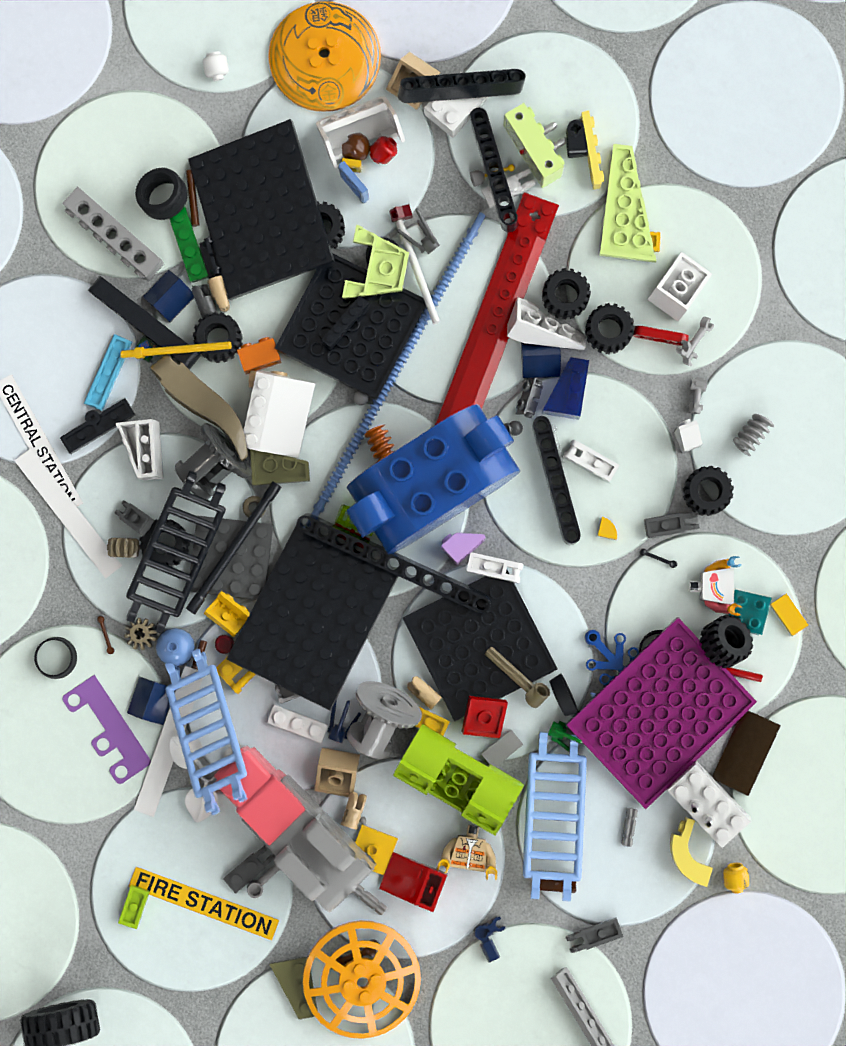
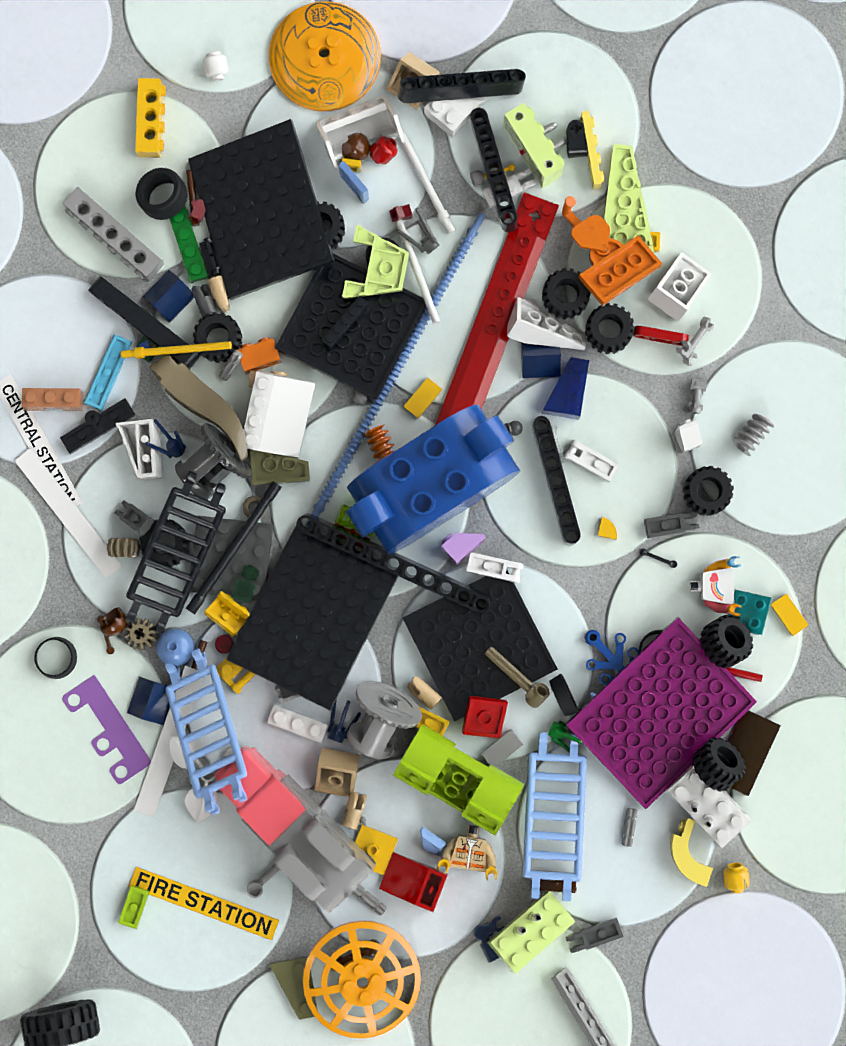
dark grey hinge [223,845,275,894] -> none
dark grey hinge [516,378,543,418] -> none
none -> nougat arch [22,388,83,411]
none -> reddish brown hair [100,607,128,637]
none -> yellow brick [135,78,166,158]
none -> dark blue plant [146,419,186,458]
none -> dark red piece [188,199,206,224]
none -> light grey axle [219,350,243,381]
none -> clear green plate [231,565,260,604]
none -> white bar [402,132,455,234]
none -> yellow tile [404,377,442,419]
none -> light blue piece [420,827,446,856]
none -> yellowish green piece [487,891,575,974]
none -> orange plate [562,196,662,306]
none -> black tyre [692,737,746,792]

